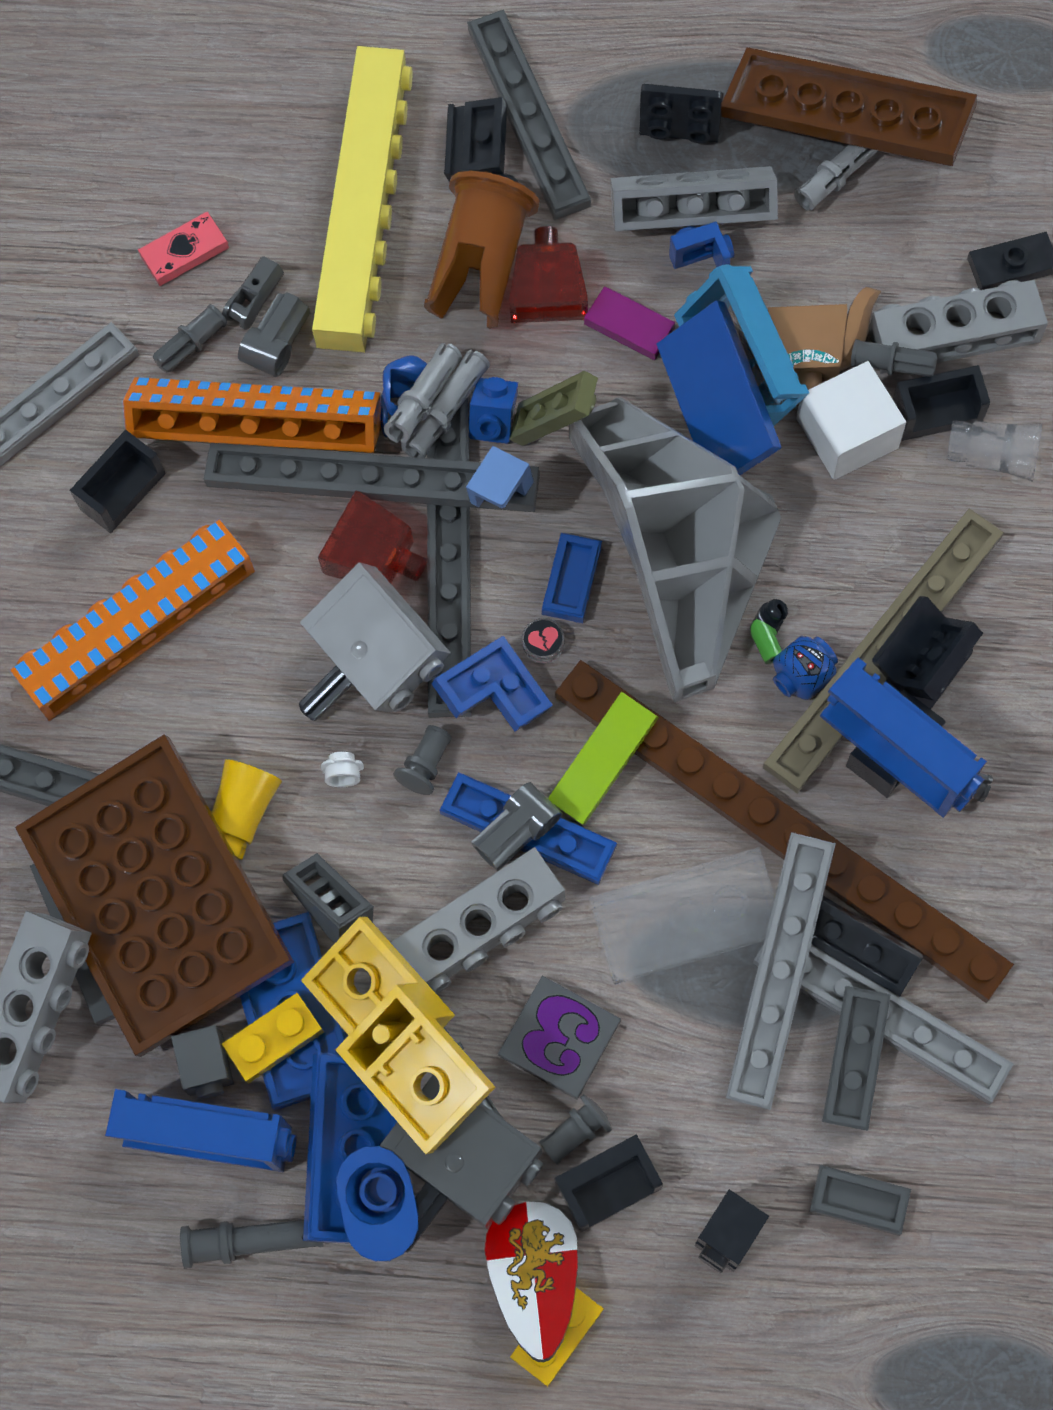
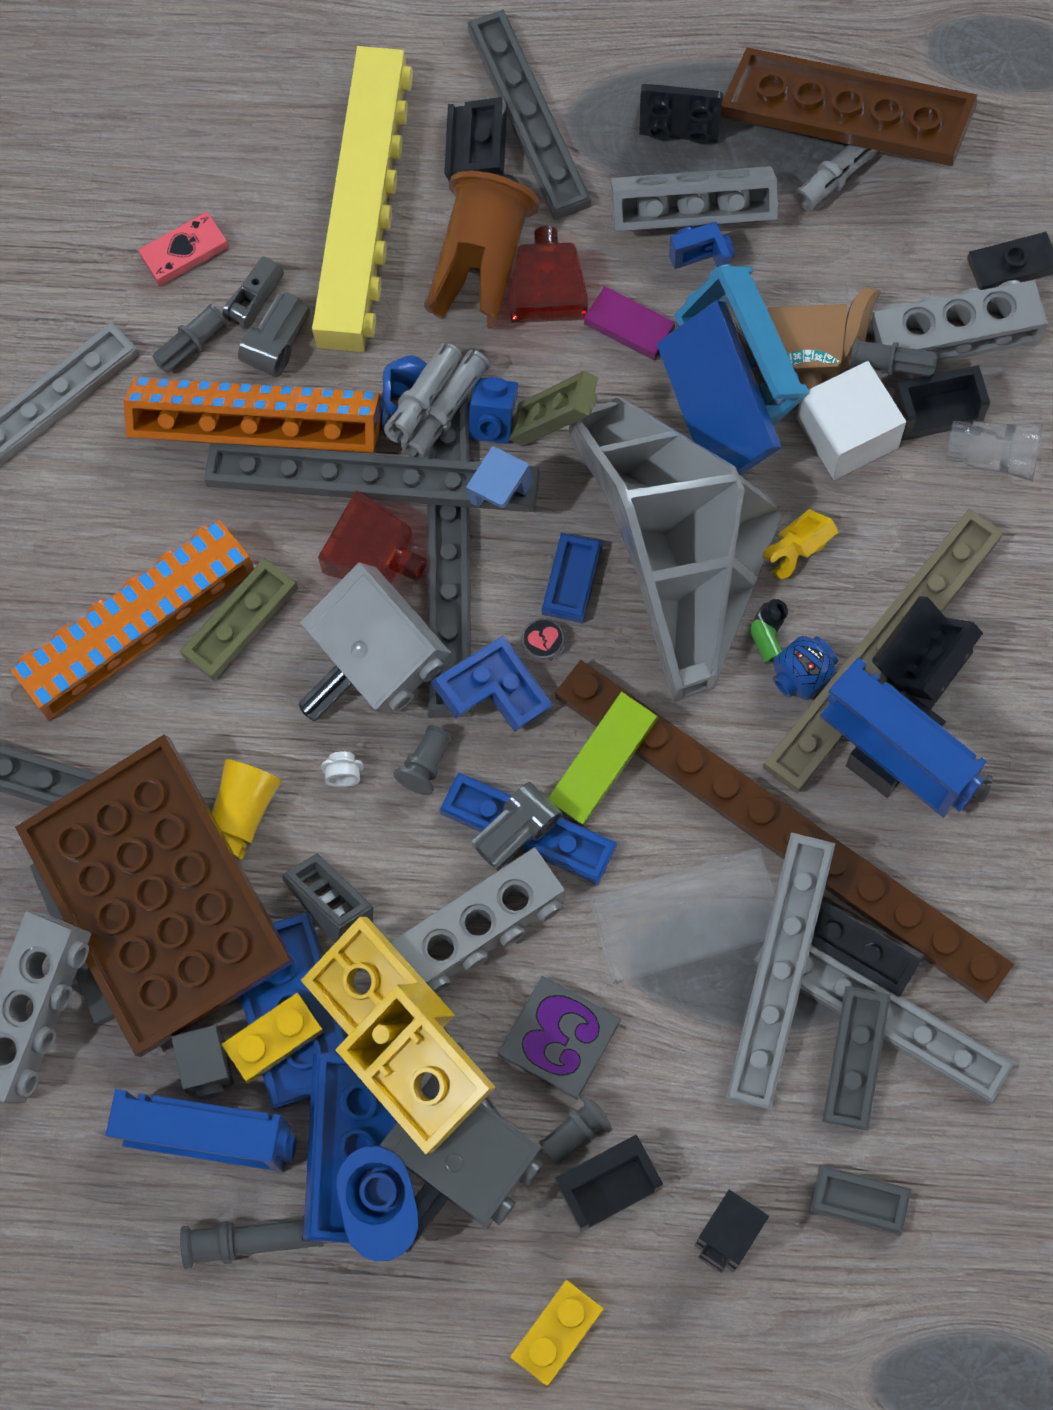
black panel [69,429,166,534] -> none
shield [484,1202,578,1362] -> none
none -> olive plate [180,558,298,681]
none -> yellow plate [762,509,839,580]

